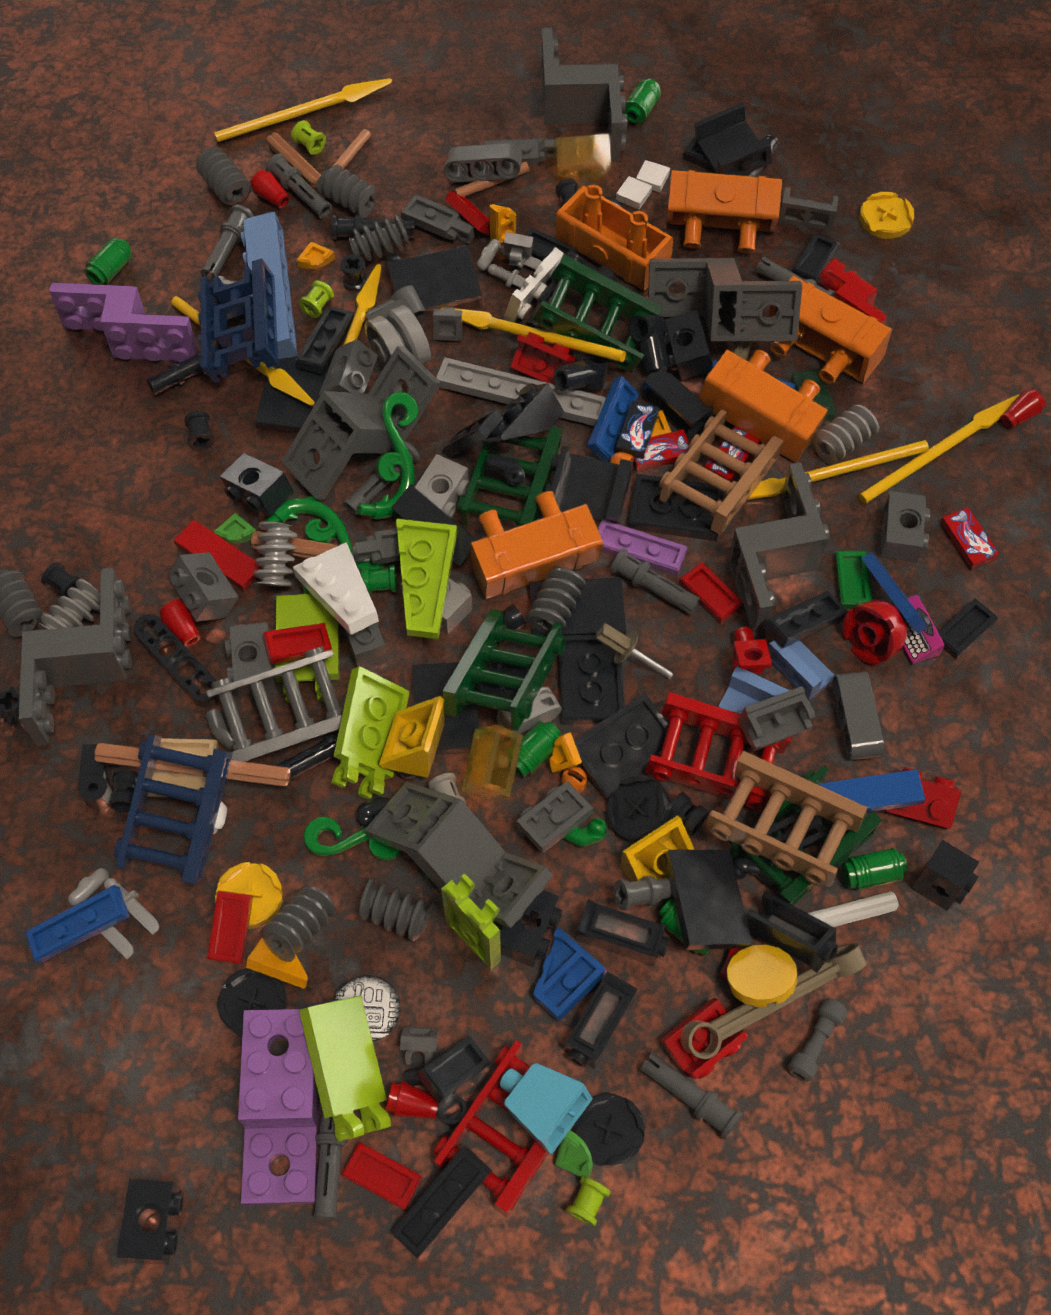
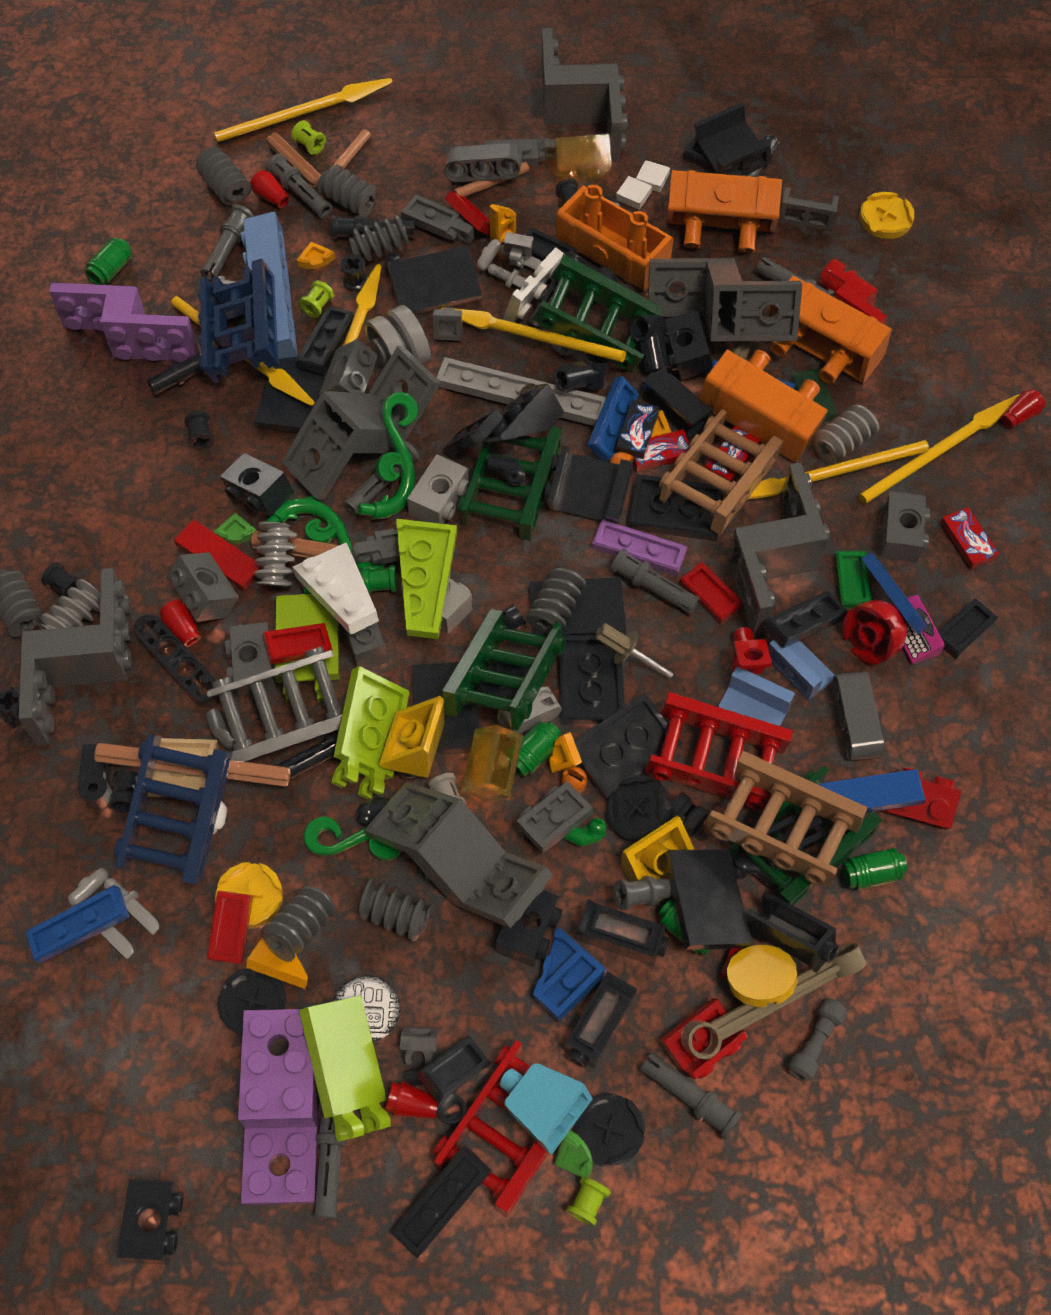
red tile [341,1142,423,1212] -> none
dark grey piece [366,285,426,321] -> none
black tile [391,484,477,566] -> none
lime tile [441,874,501,970] -> none
orange piece [469,491,603,600] -> none
red bracket [510,332,576,385] -> none
green head [622,79,661,124] -> none
dark grey hinge [738,686,815,751] -> none
black tile [791,233,840,283] -> none
white axle [808,891,899,927] -> none
black brick [912,840,979,911] -> none

